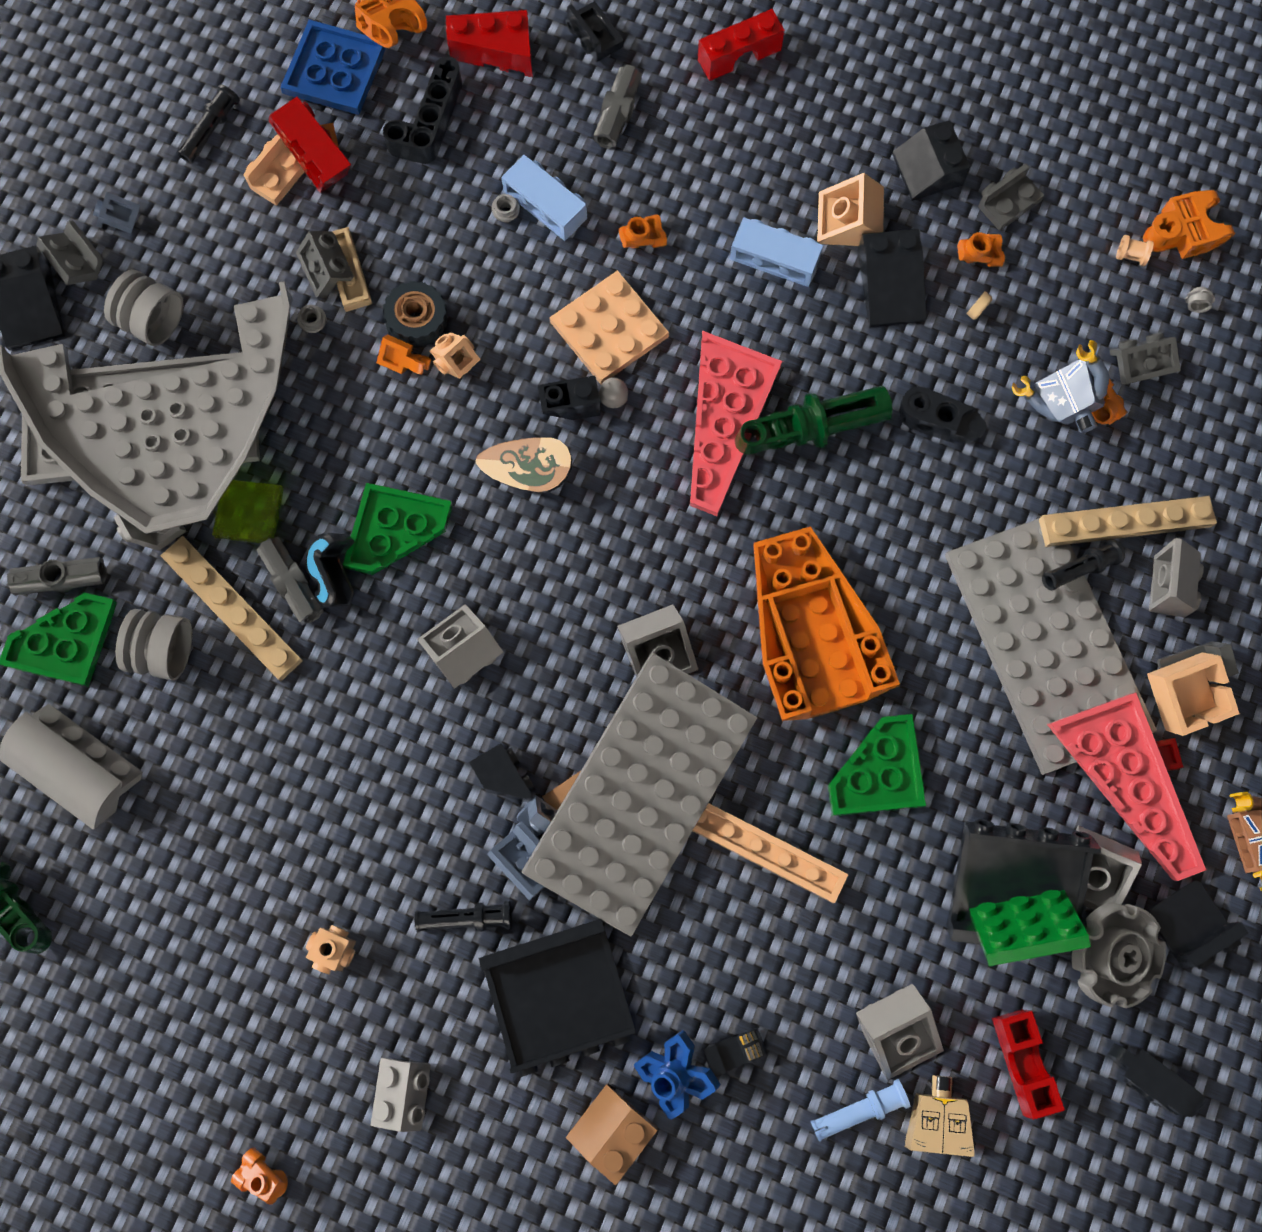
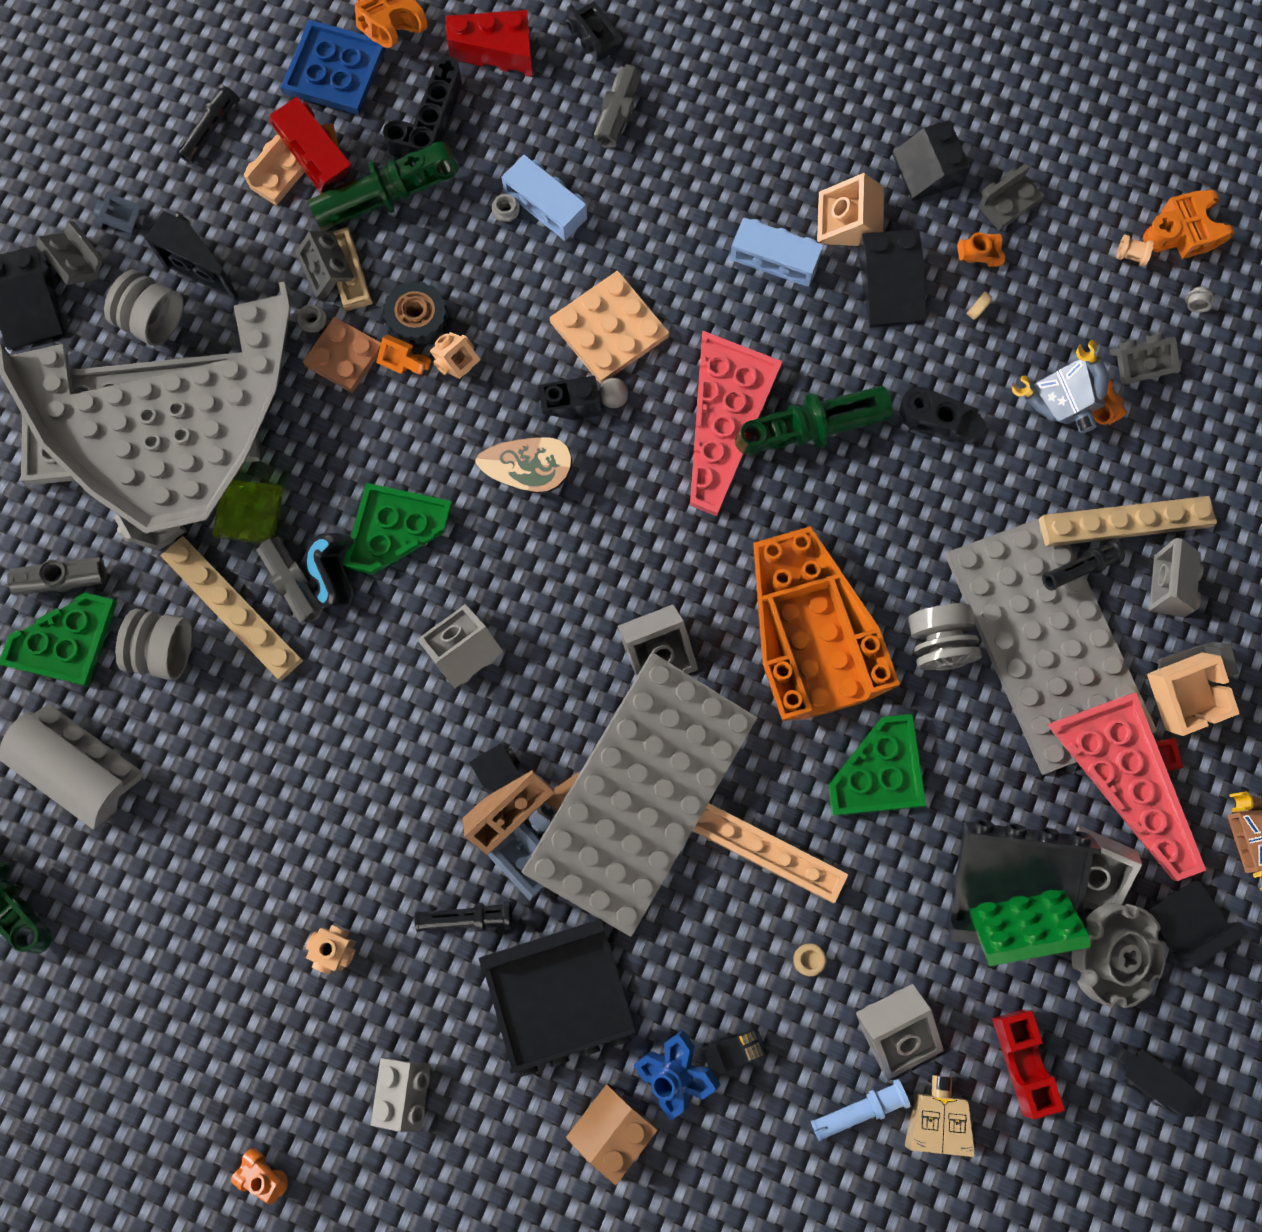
orange plate [619,214,667,249] -> none
red arch [698,9,785,81] -> none
none -> black slope [145,210,239,300]
none -> nougat plate [303,317,381,393]
none -> dark green piece [308,141,459,231]
none -> medium nougat slope [462,770,555,855]
none -> tan tile [793,944,826,976]
none -> light grey wheel [908,603,982,671]

